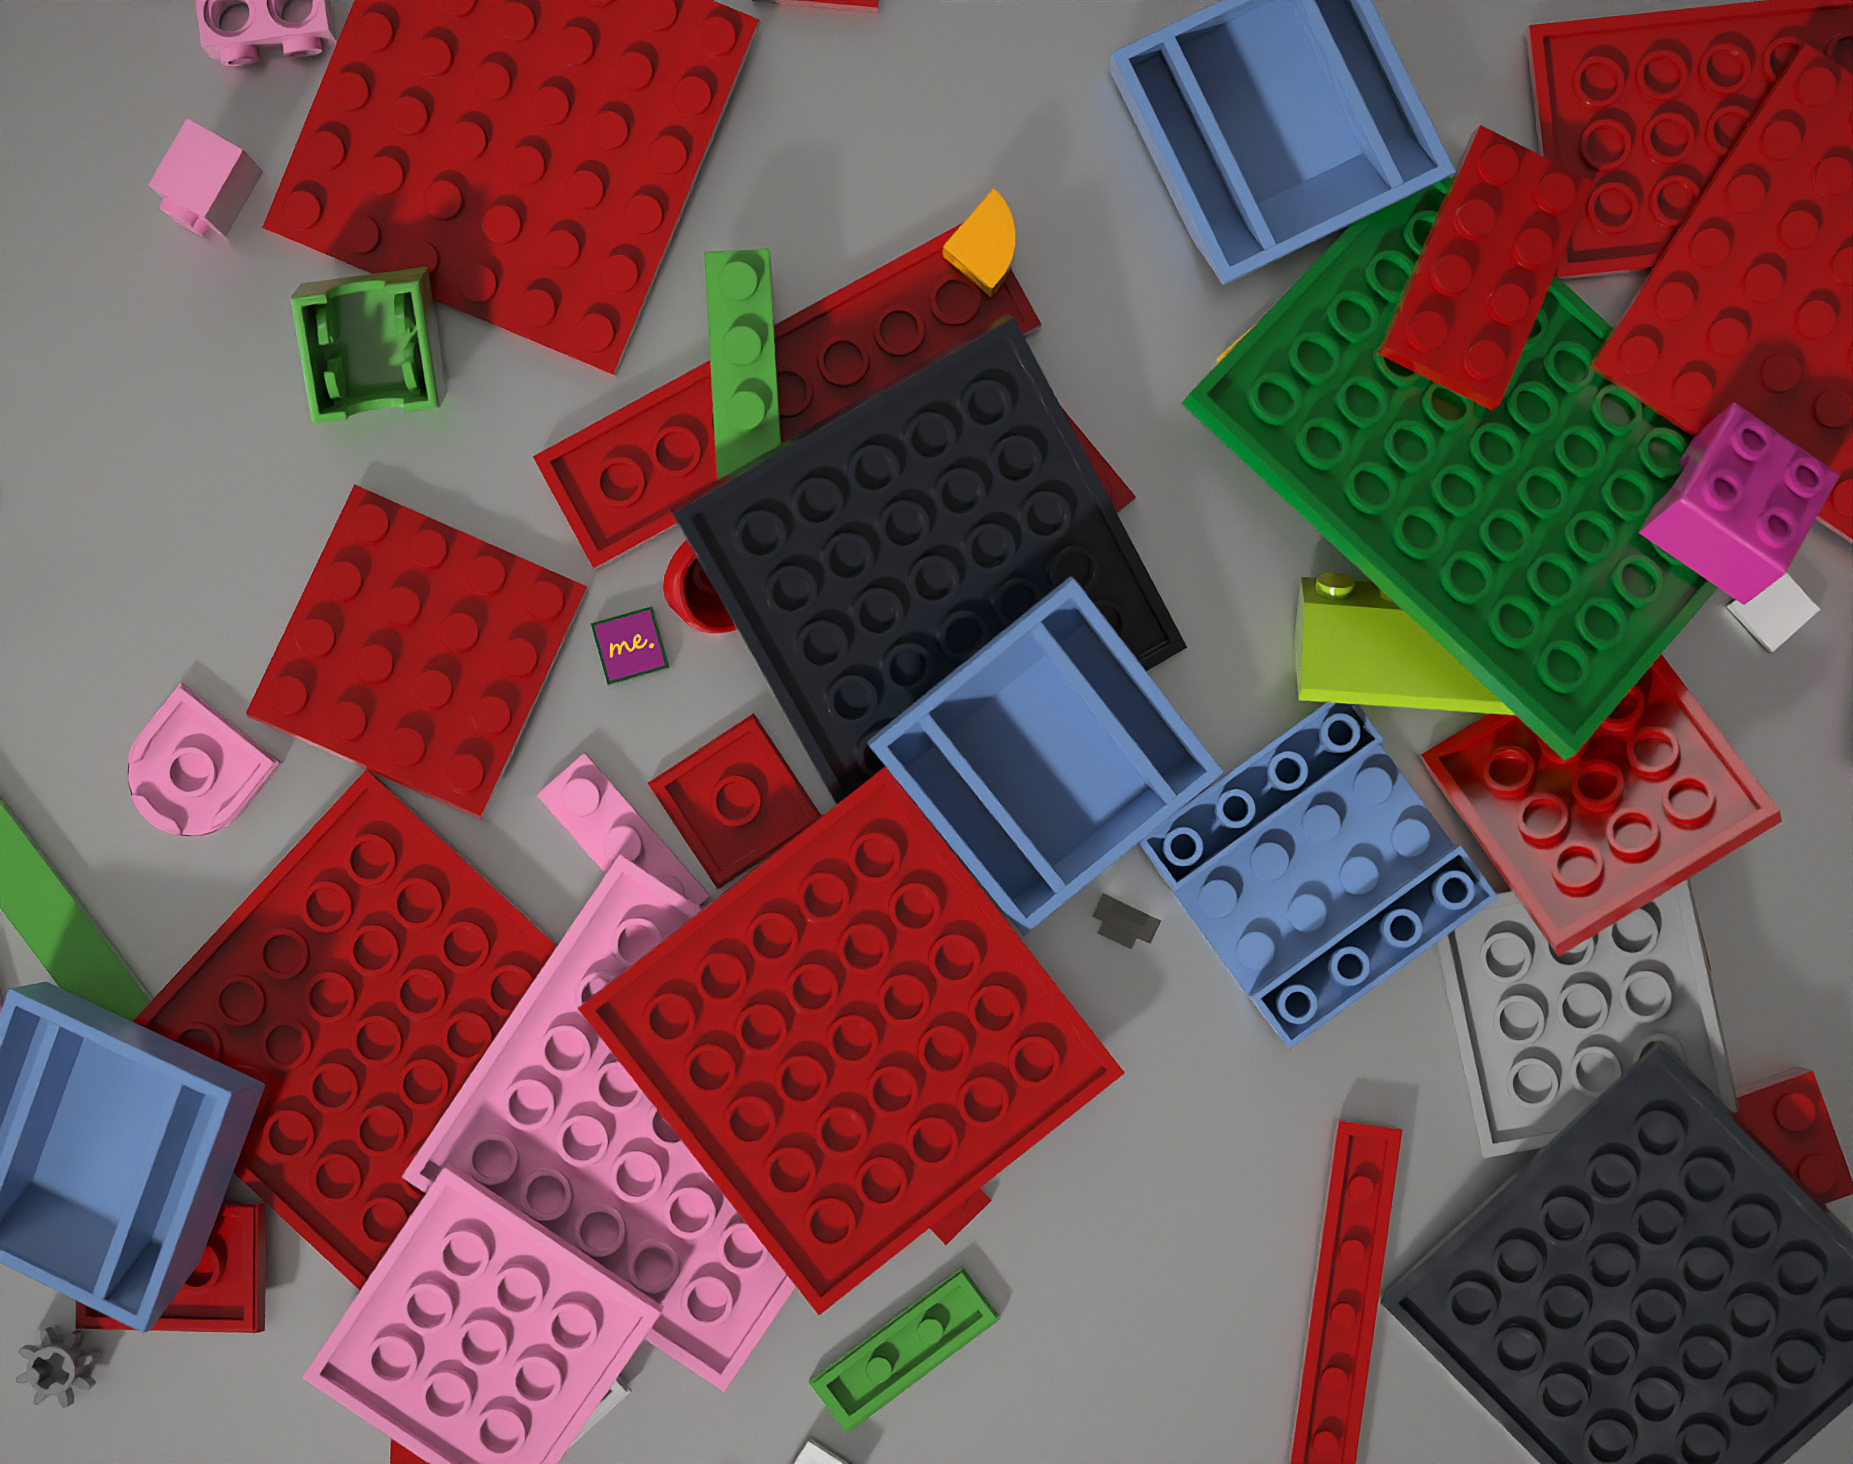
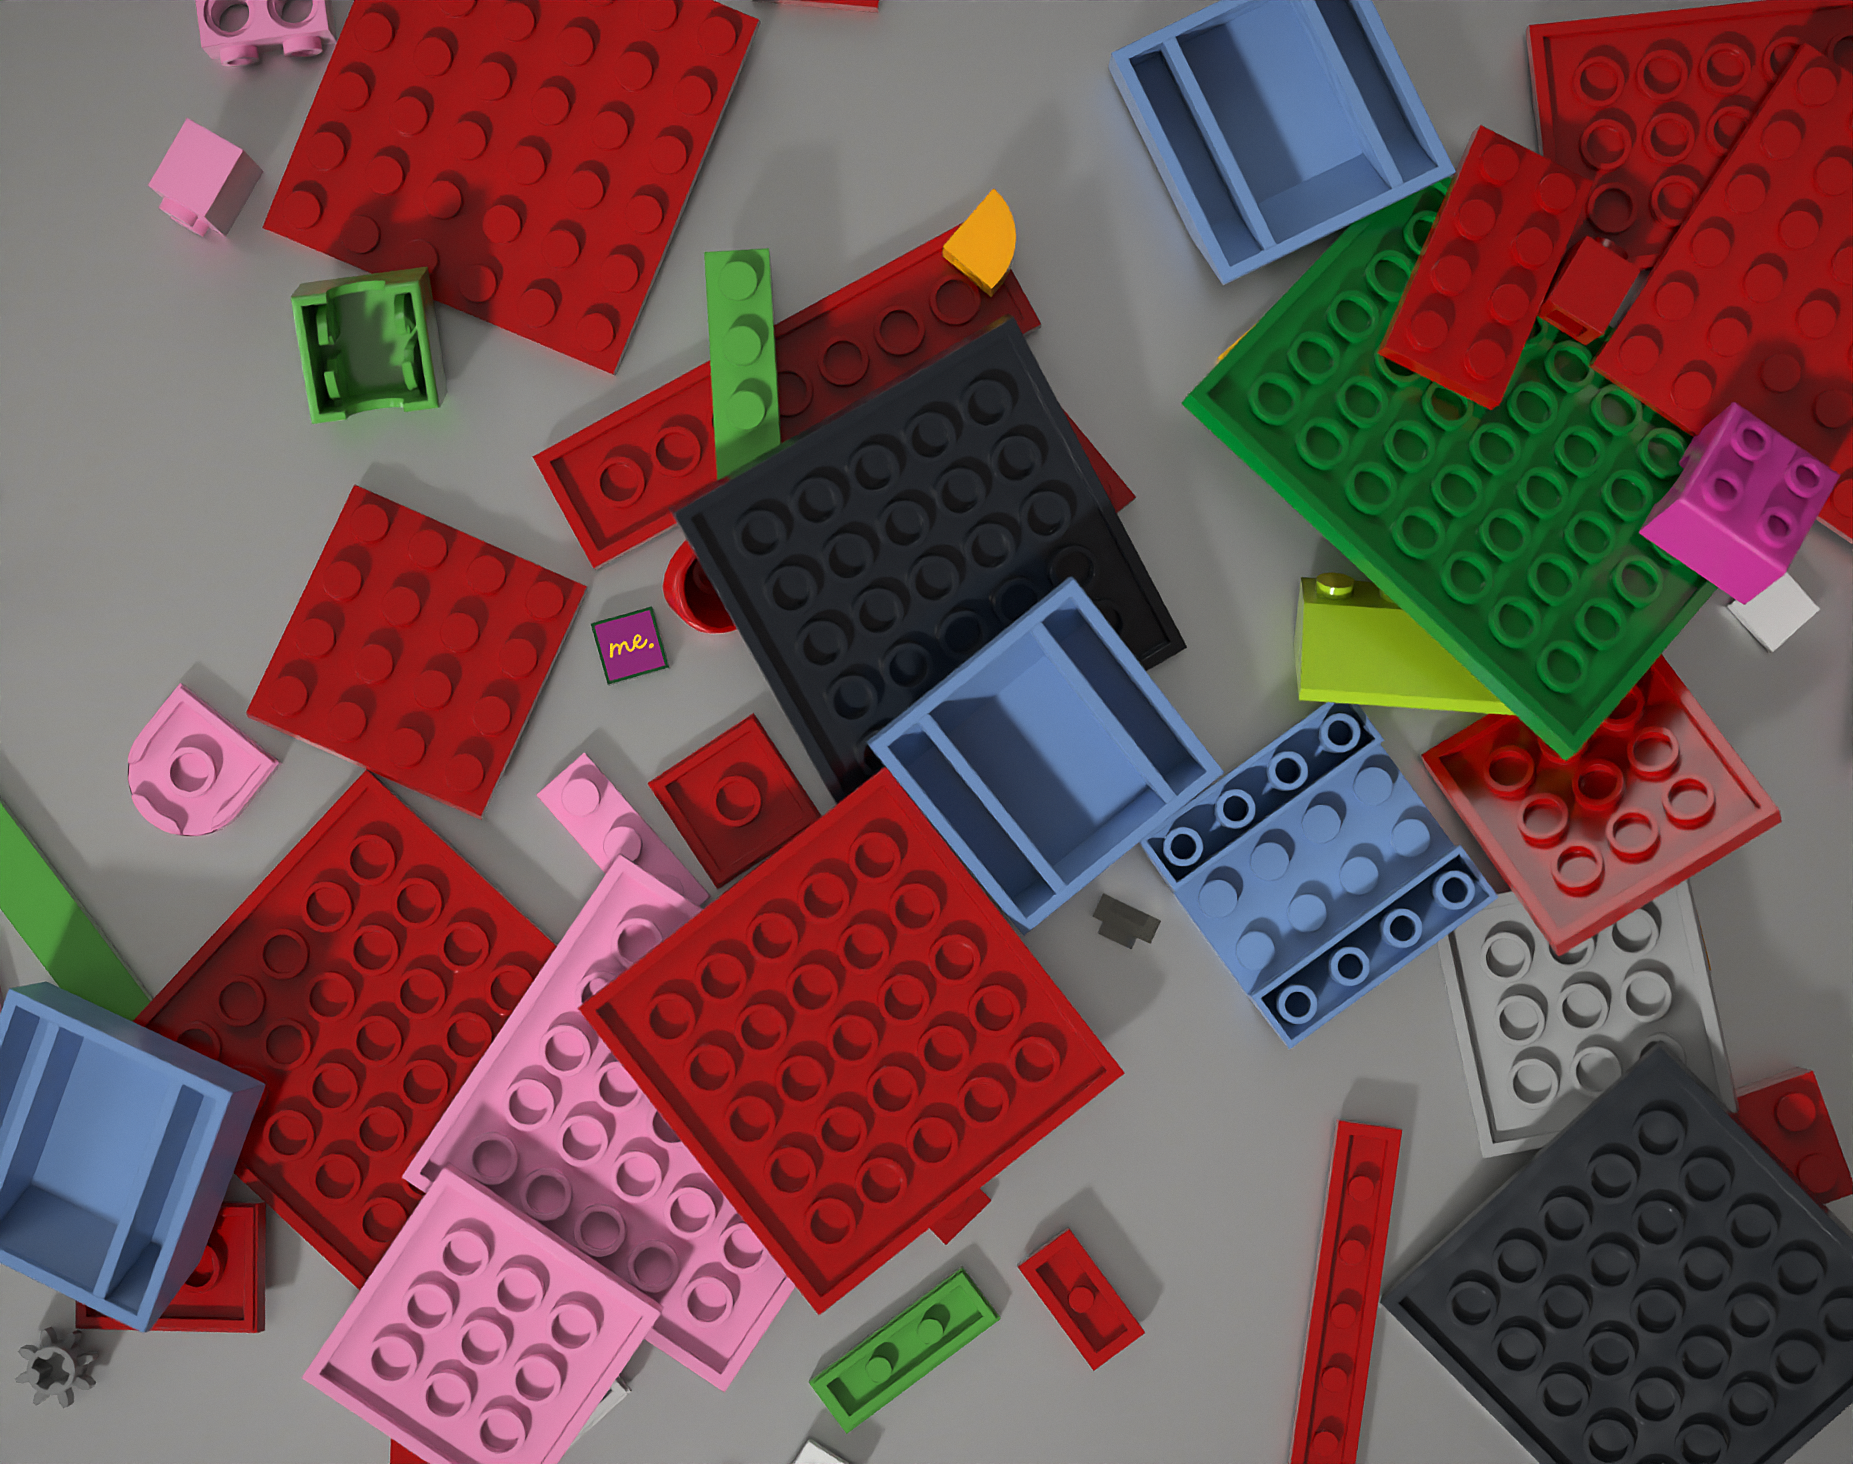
none -> red plate [1017,1227,1145,1371]
none -> red brick [1537,236,1641,345]

